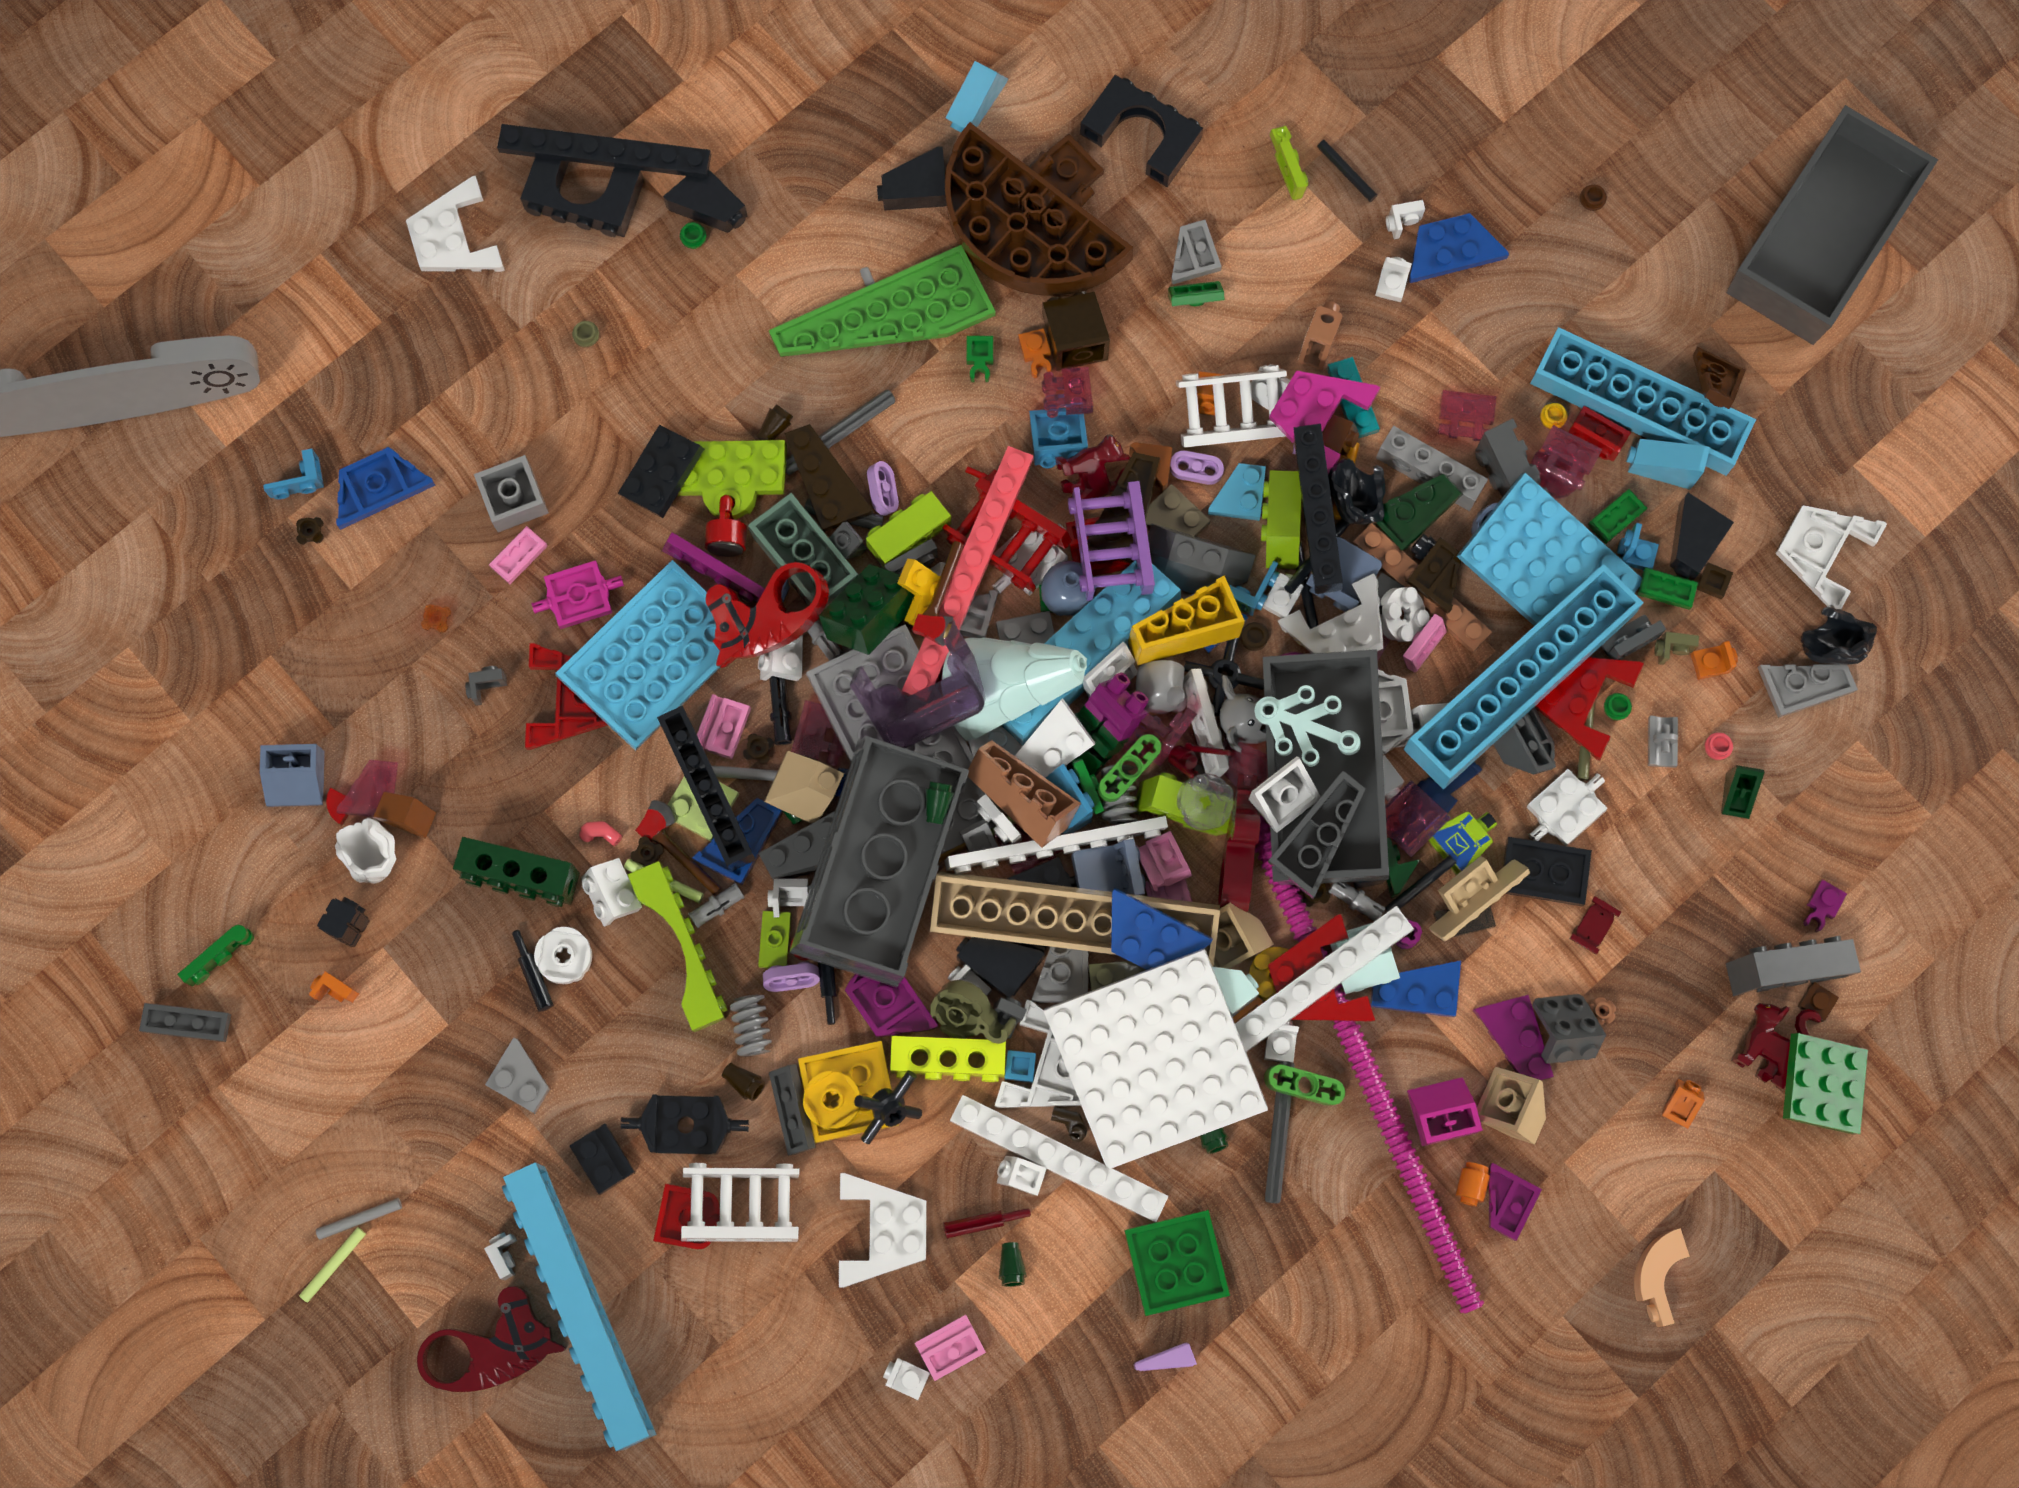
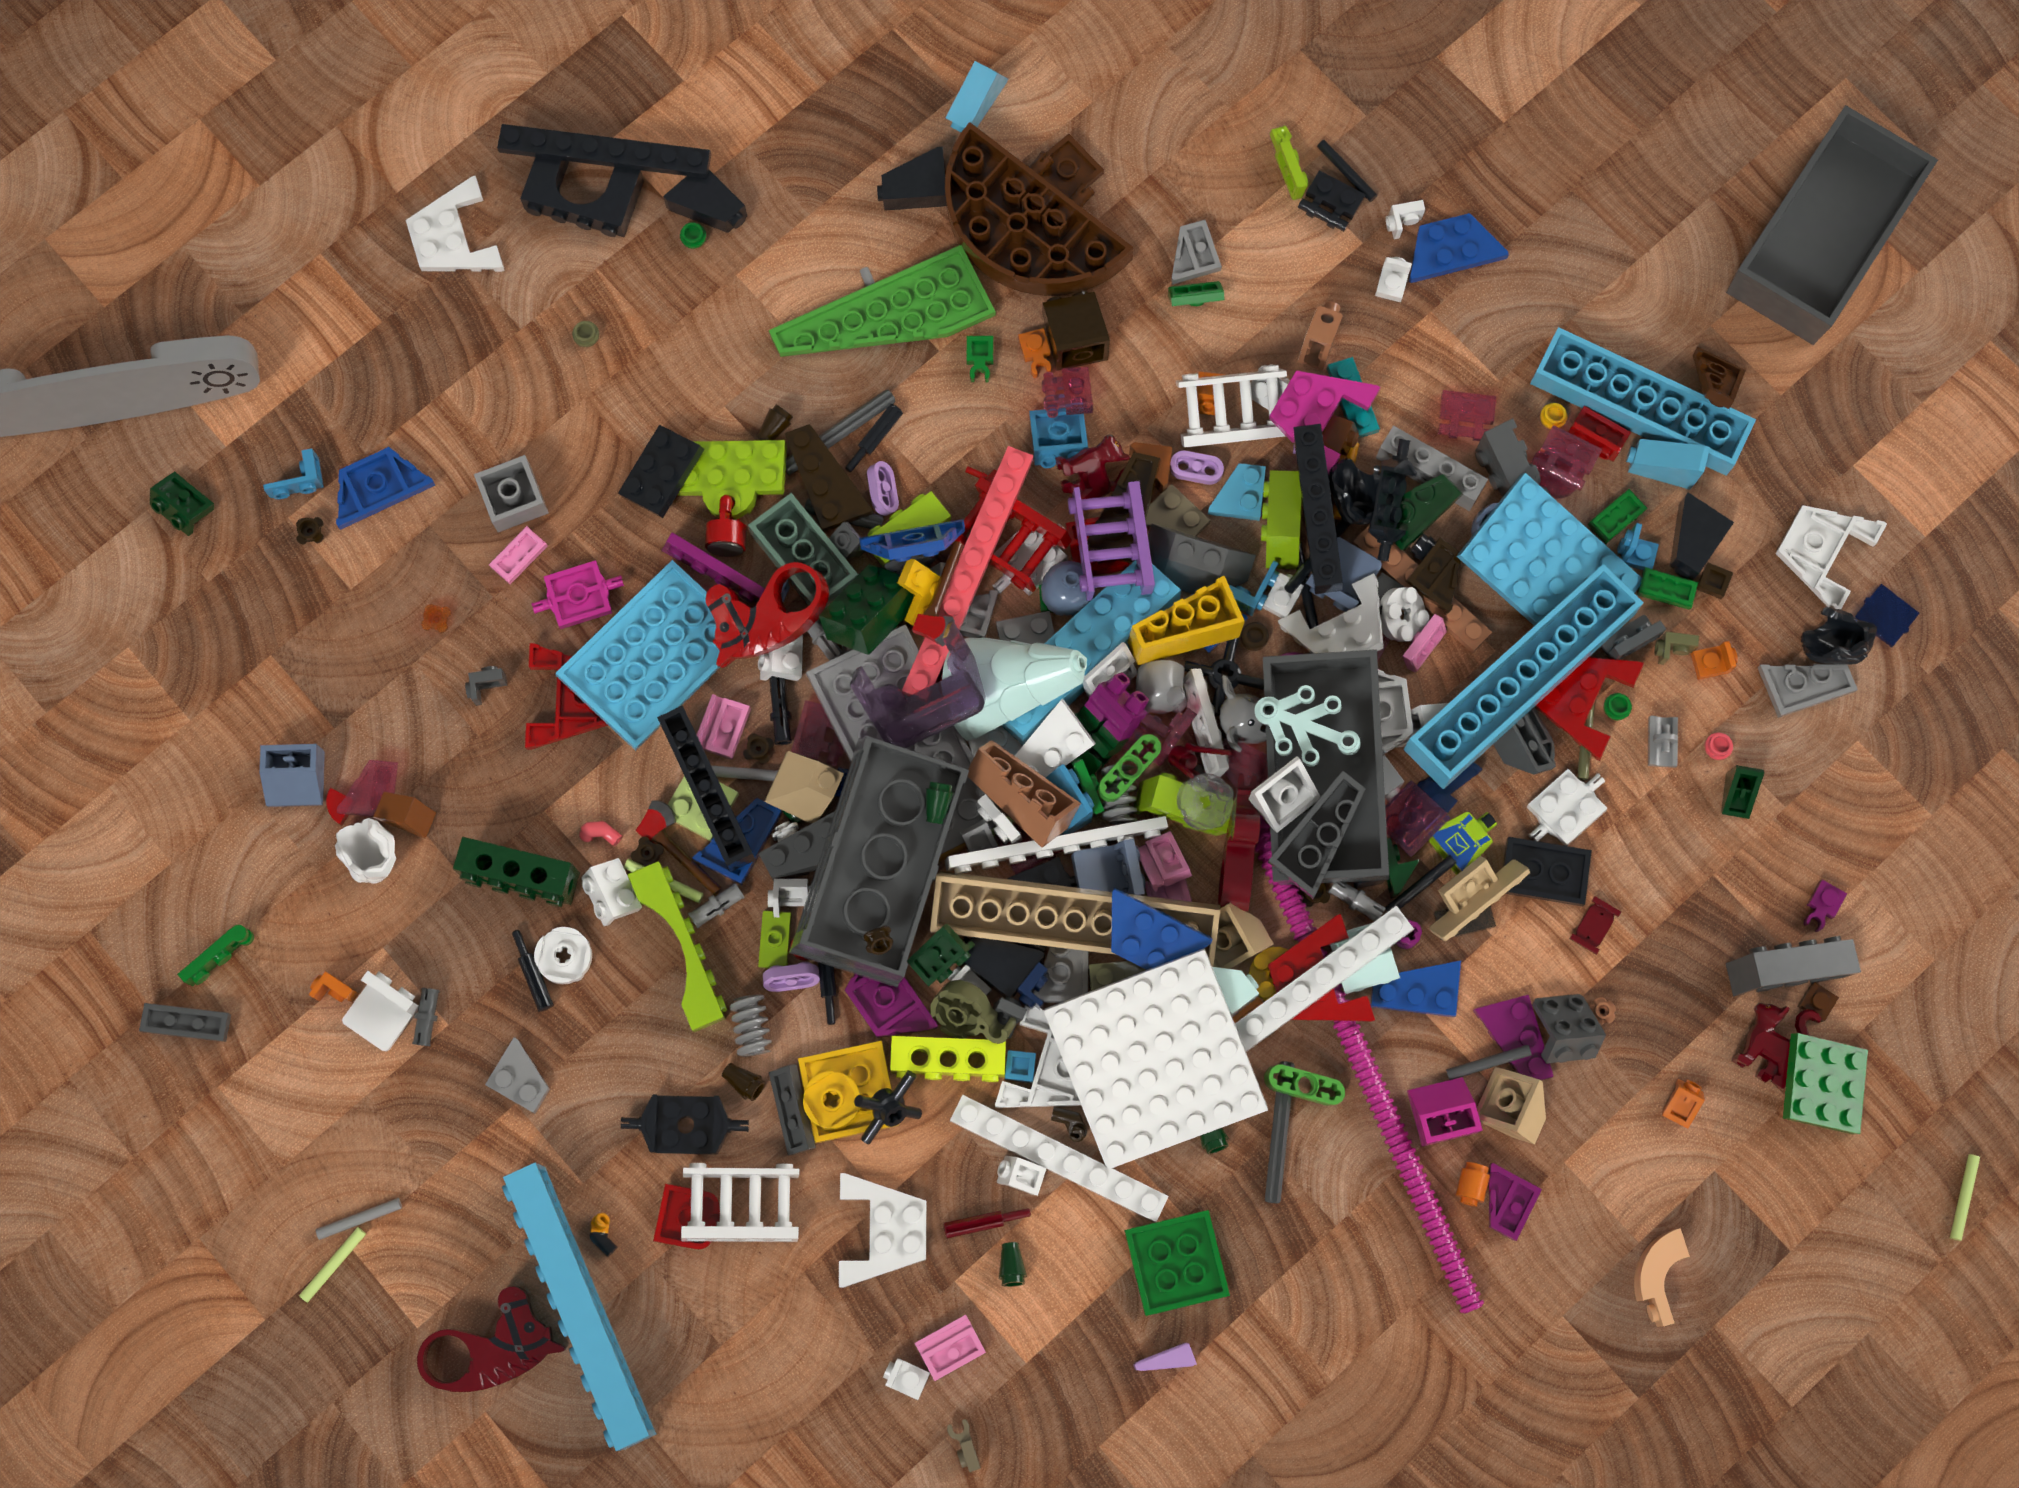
black brick [317,897,370,947] -> none
white bracket [484,1232,517,1280] -> none
black plate [570,1124,636,1195] -> none
black arch [1080,75,1203,188] -> none
white bracket [1264,1021,1299,1063] -> none
reddish brown plate [1580,184,1607,211] -> none
none -> dark green bracket [150,471,214,536]
none -> white bracket [342,971,419,1052]
none -> dark grey pin [412,988,440,1047]
none -> arm [589,1213,618,1257]
none -> white plate [772,821,799,842]
none -> black axle [845,404,903,472]
none -> blue wing [859,519,965,562]
none -> dark brown plate [863,925,893,955]
none -> dark green bracket [907,924,975,987]
none -> dark tan plate [947,1419,981,1472]
none -> dark blue bracket [1018,963,1048,1010]
none -> black plate [1298,170,1366,232]
none -> black plate [1368,439,1417,562]
none -> dark grey bar [1446,1044,1532,1080]
none -> clear blue piece [1854,584,1920,648]
none -> yellowish green bar [1950,1154,1980,1241]

